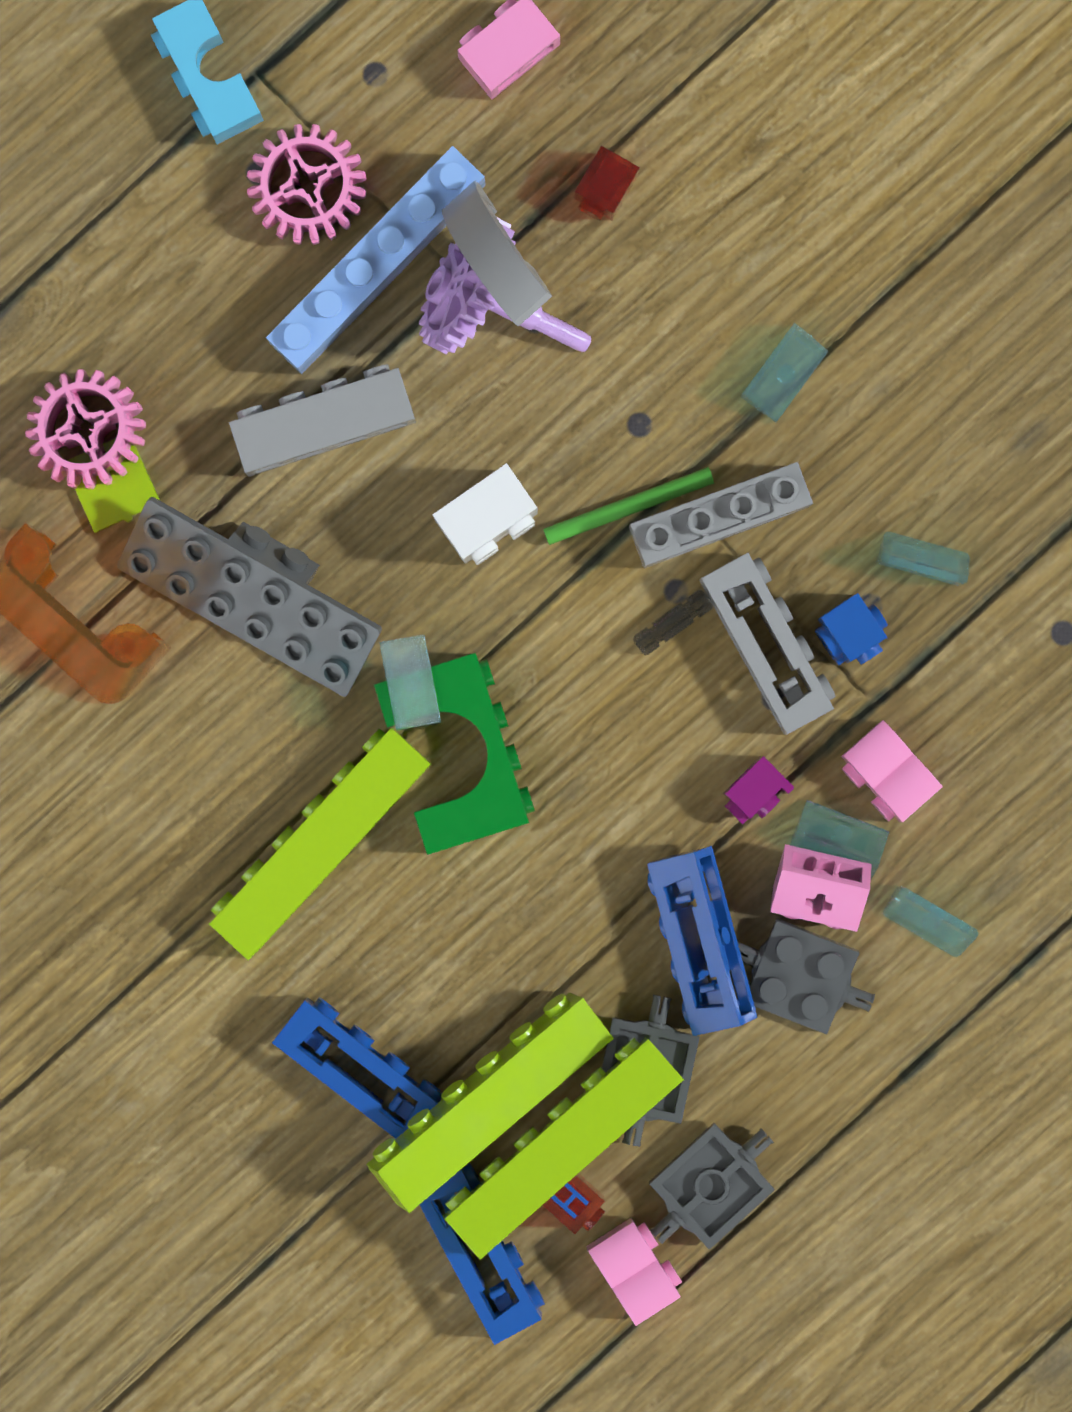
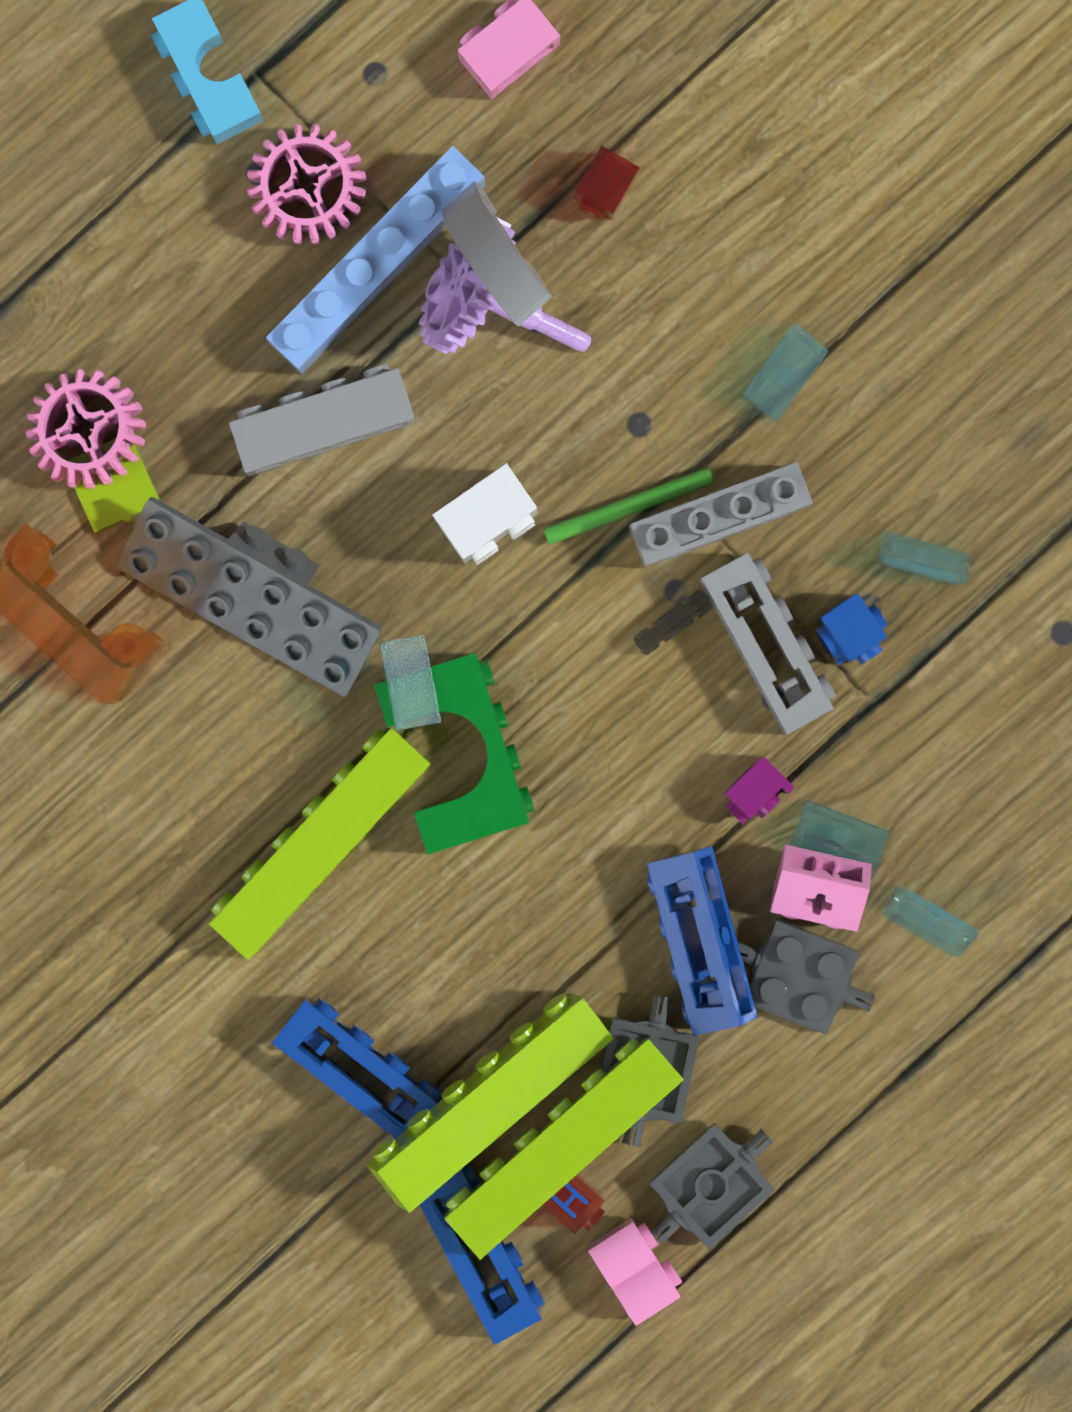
bright pink brick [841,720,942,822] -> none

